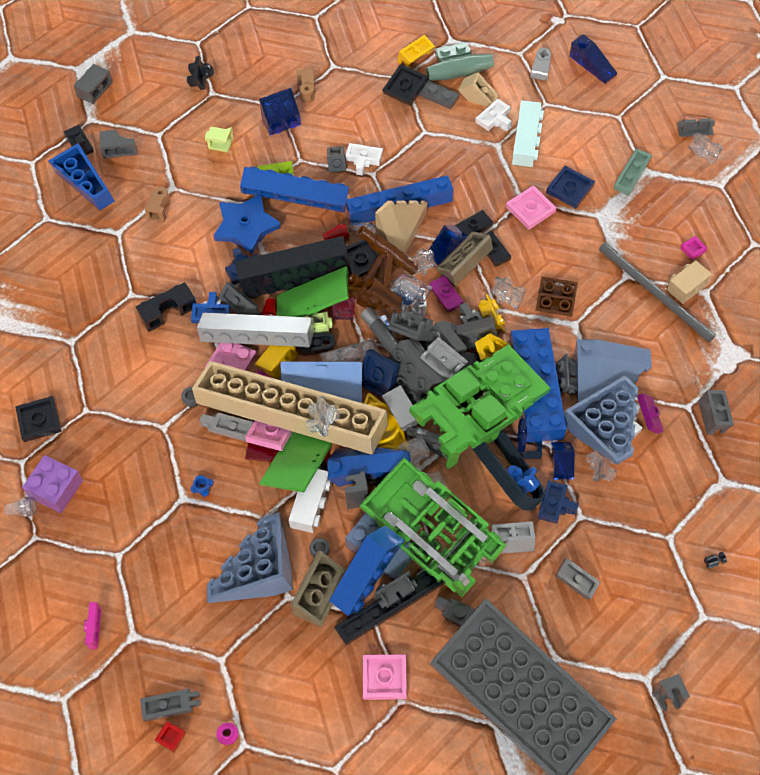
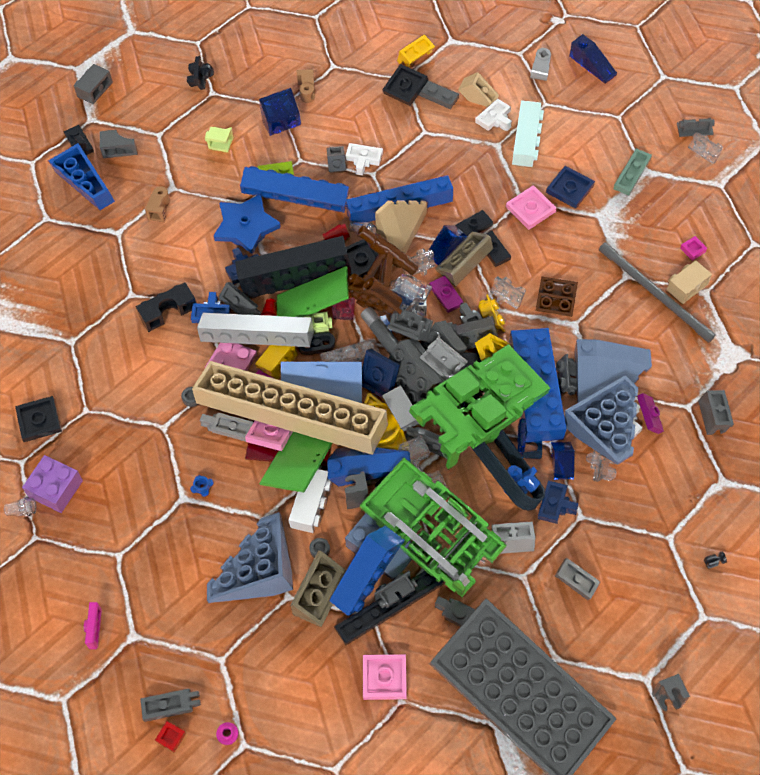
clear hips [306,395,340,437] -> none
sand green plate [426,42,494,81] -> none

